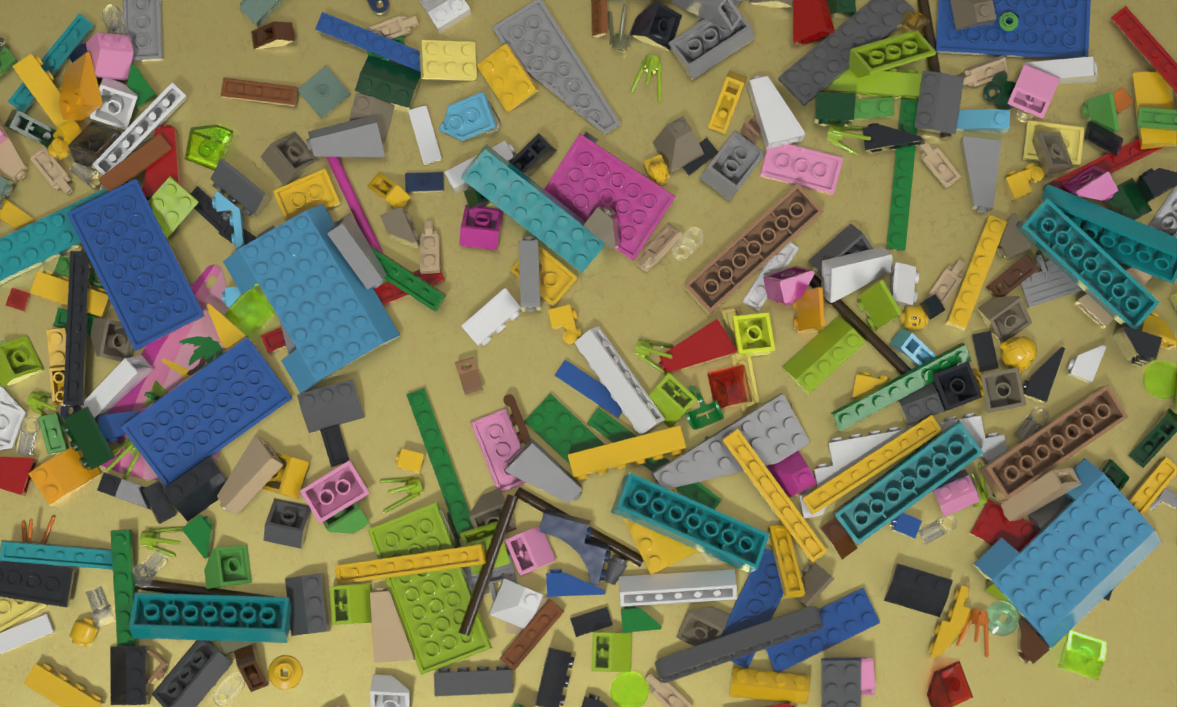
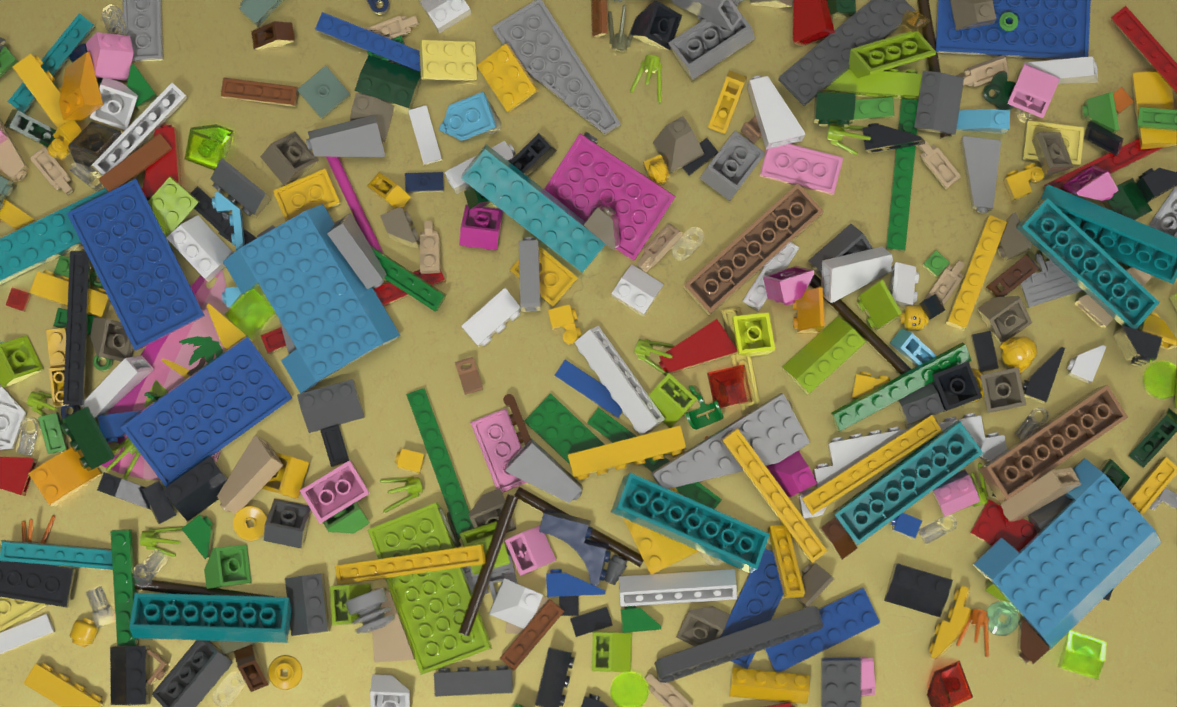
none -> bright green plate [93,355,113,371]
none -> white slope [167,215,233,282]
none -> yellow piece [233,506,267,541]
none -> light grey wheel [345,588,395,634]
none -> black tile [559,596,579,616]
none -> white slope [611,264,664,317]
none -> bright green plate [923,250,950,278]

